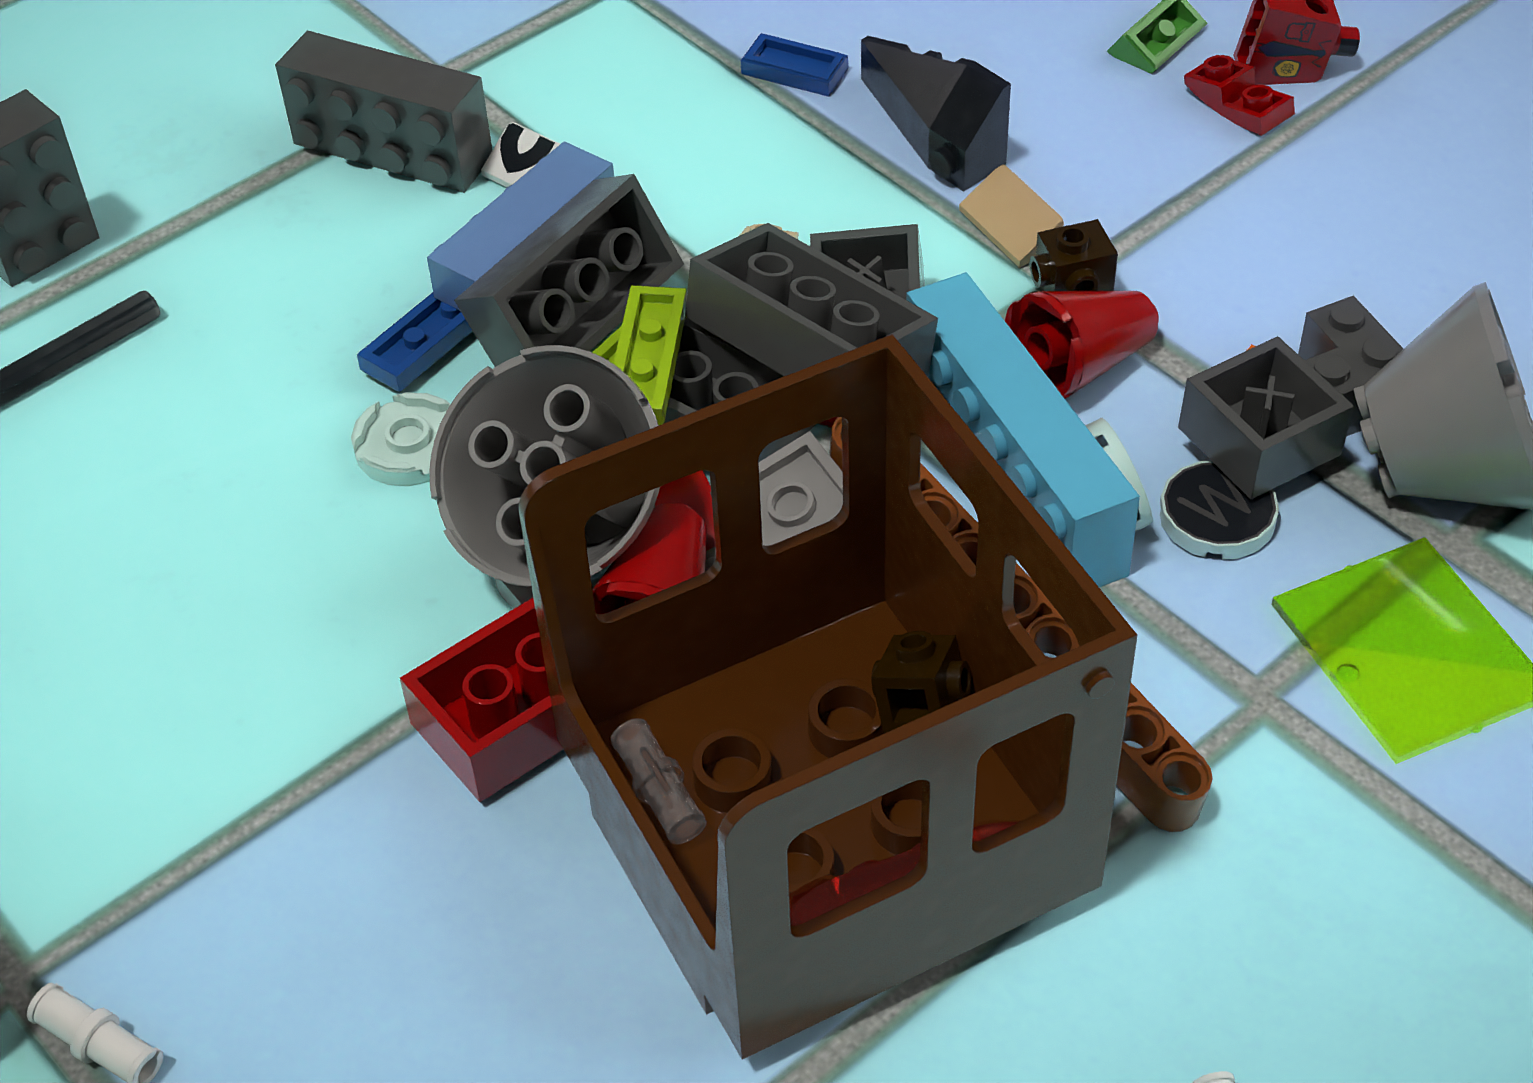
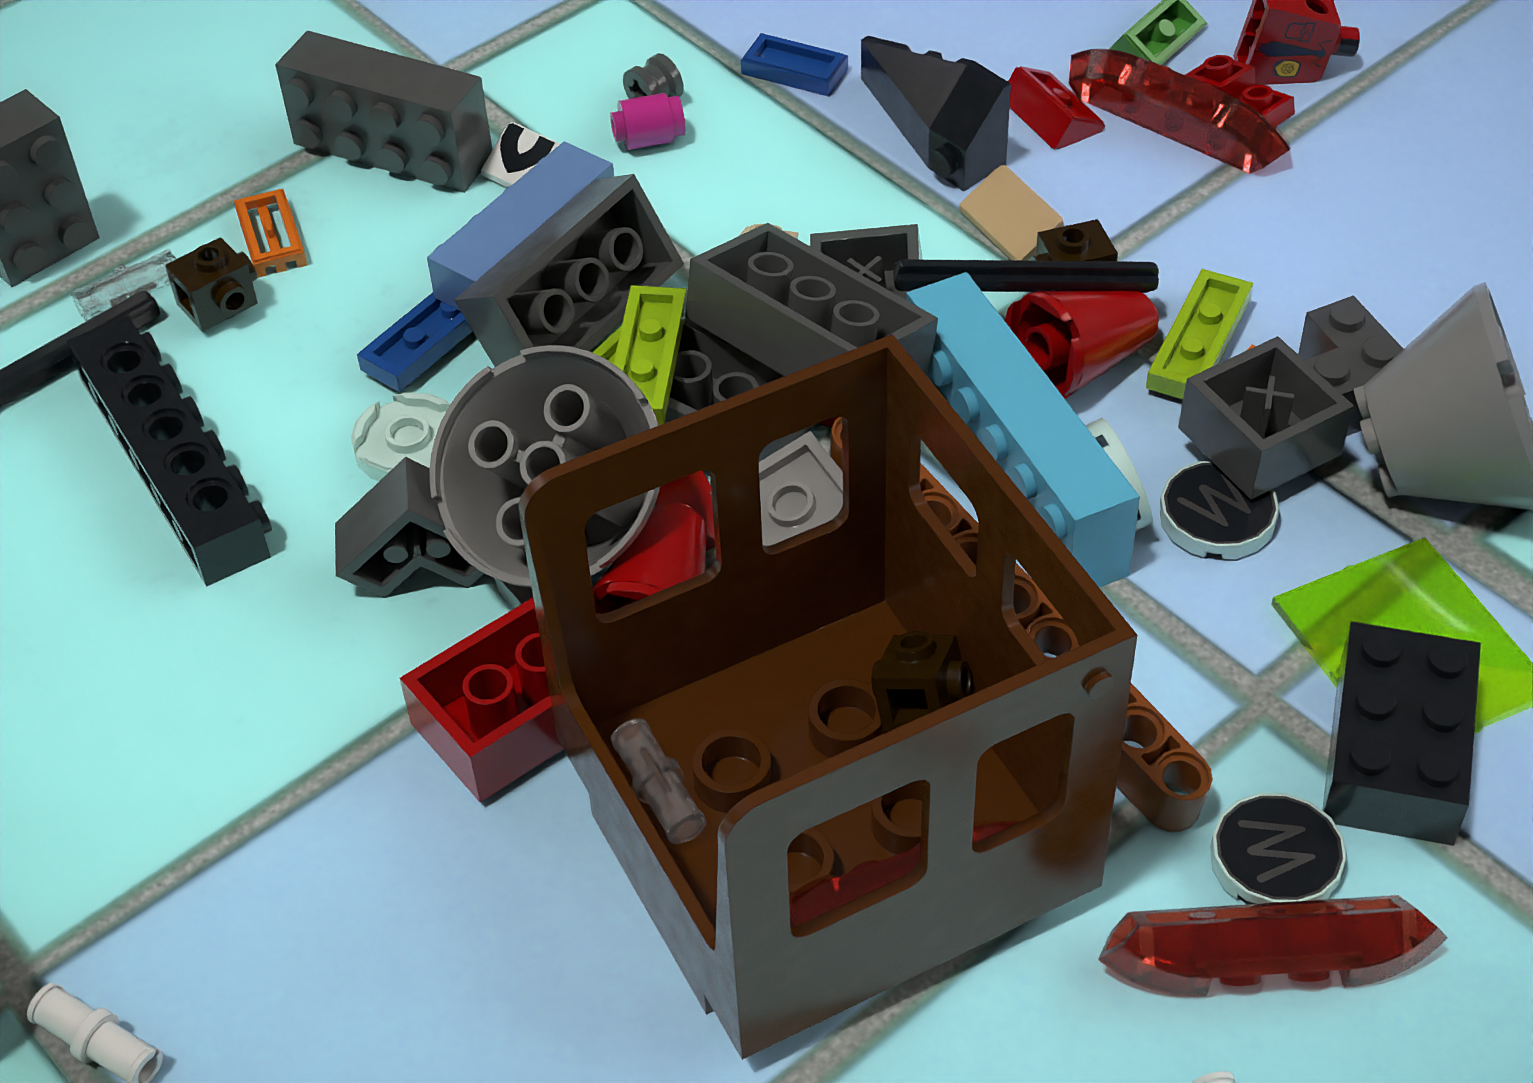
none -> black brick [66,316,272,587]
none -> clear pin [71,249,176,321]
none -> dark brown brick [165,237,258,332]
none -> orange tile [234,189,307,278]
none -> dark grey brick [335,457,485,598]
none -> dark pink brick [610,93,686,150]
none -> dark grey wheel [623,53,684,99]
none -> black axle [893,259,1159,293]
none -> red slope [1008,66,1106,149]
none -> clear red brick [1068,49,1291,174]
none -> clear red brick [1098,895,1448,997]
none -> lime plate [1146,268,1254,399]
none -> black tile [1210,793,1347,915]
none -> black brick [1322,621,1481,846]

